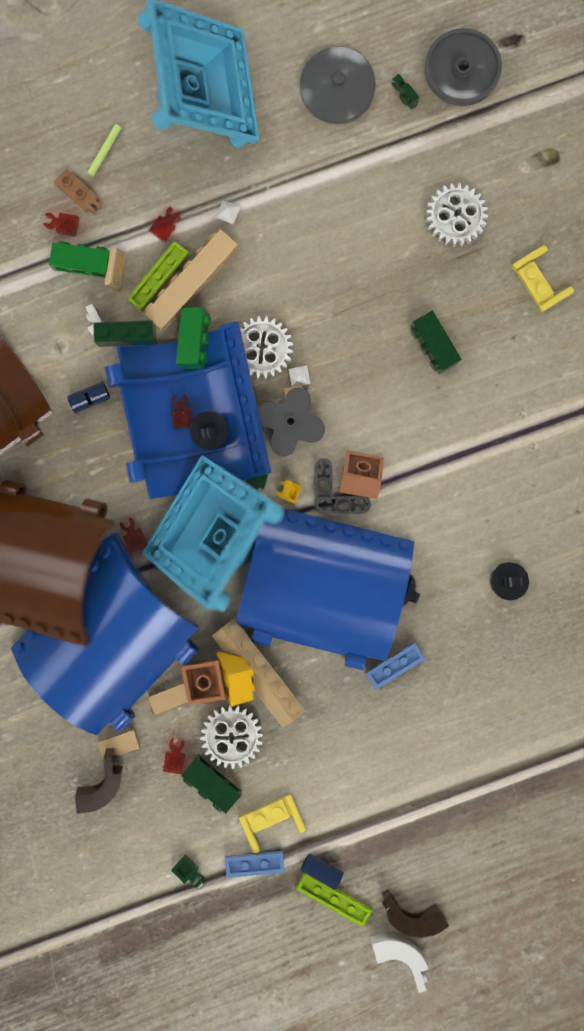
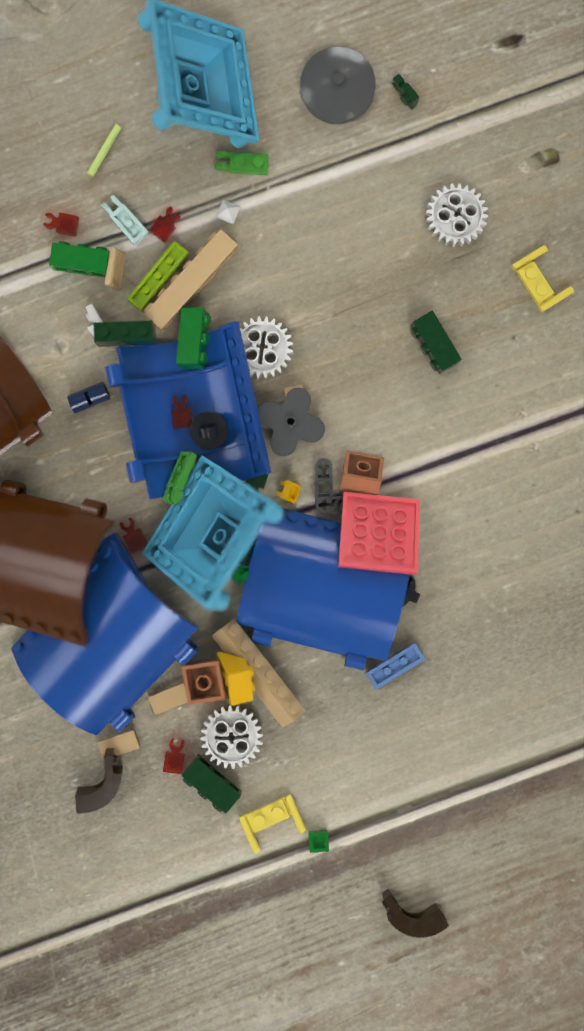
medium nougat hinge [54,168,102,215] -> none
dark green plate [171,854,205,890] -> none
medium blue plate [225,851,285,878] -> none
white slope [288,365,311,386] -> none
lime tile [296,873,373,927] -> none
dark blue pin [300,853,344,890] -> none
white arch [370,933,428,993] -> none
dark grey dish [425,28,502,106] -> none
black tile [490,562,529,601] -> none
none -> light aqua hinge [101,195,149,246]
none -> bright green hinge [163,451,197,504]
none -> bright green hinge [215,151,269,175]
none -> green plate [231,564,249,584]
none -> green plate [308,830,329,853]
none -> coral plate [338,492,420,575]

